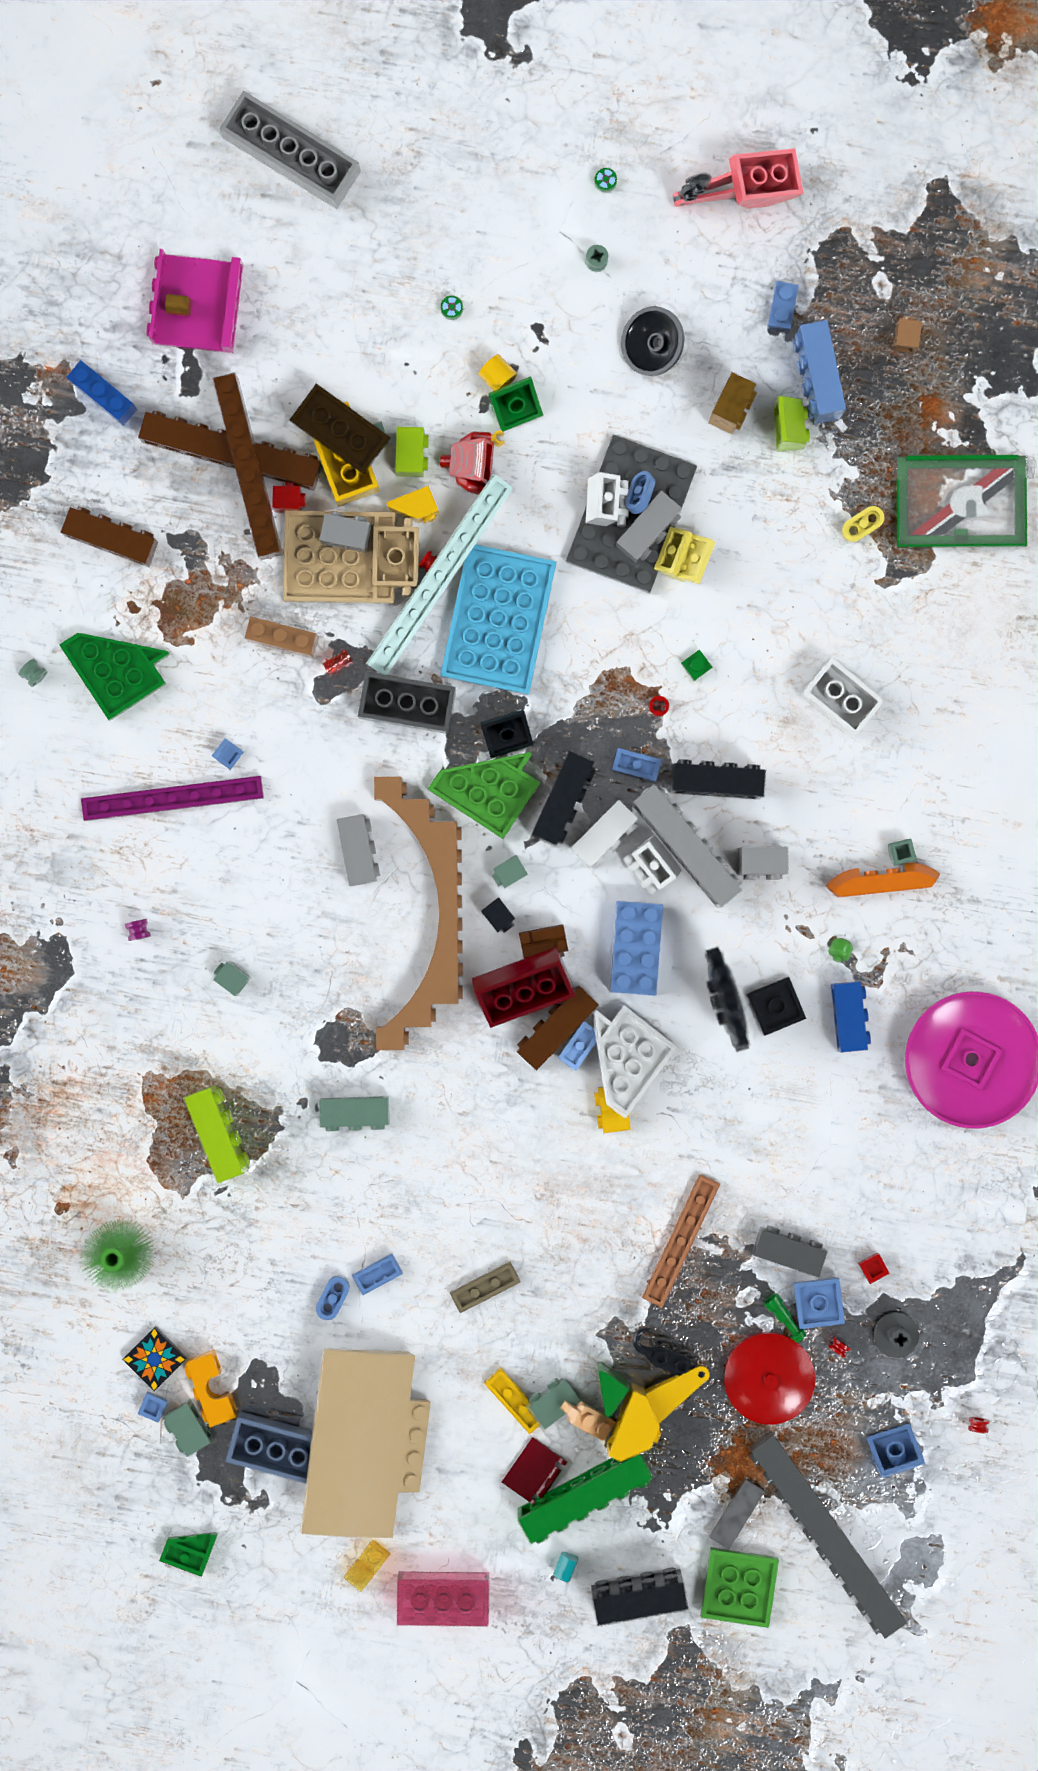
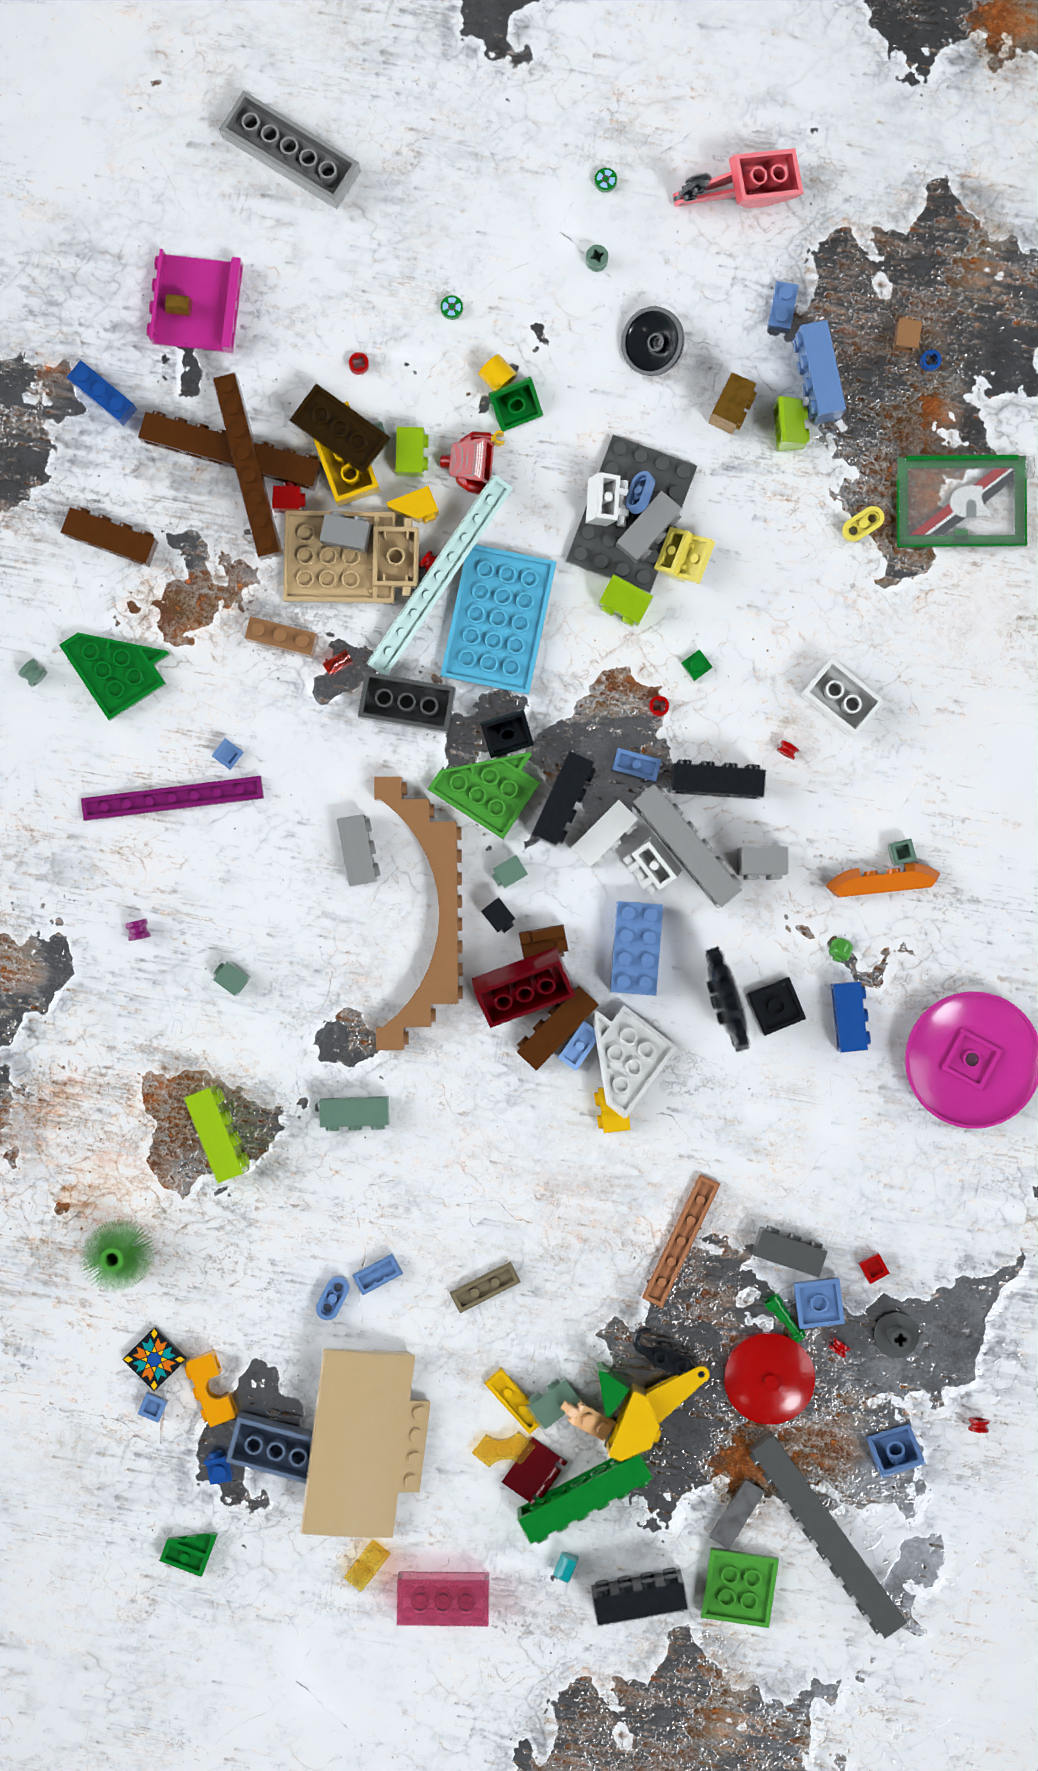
sand green brick [164,1399,213,1457] -> none
none -> blue bracket [204,1450,234,1485]
none -> red bush [349,352,369,375]
none -> clear yellow tile [472,1431,536,1467]
none -> lime slope [599,574,653,627]
none -> red bush [777,740,799,760]
none -> blue bush [919,349,942,371]

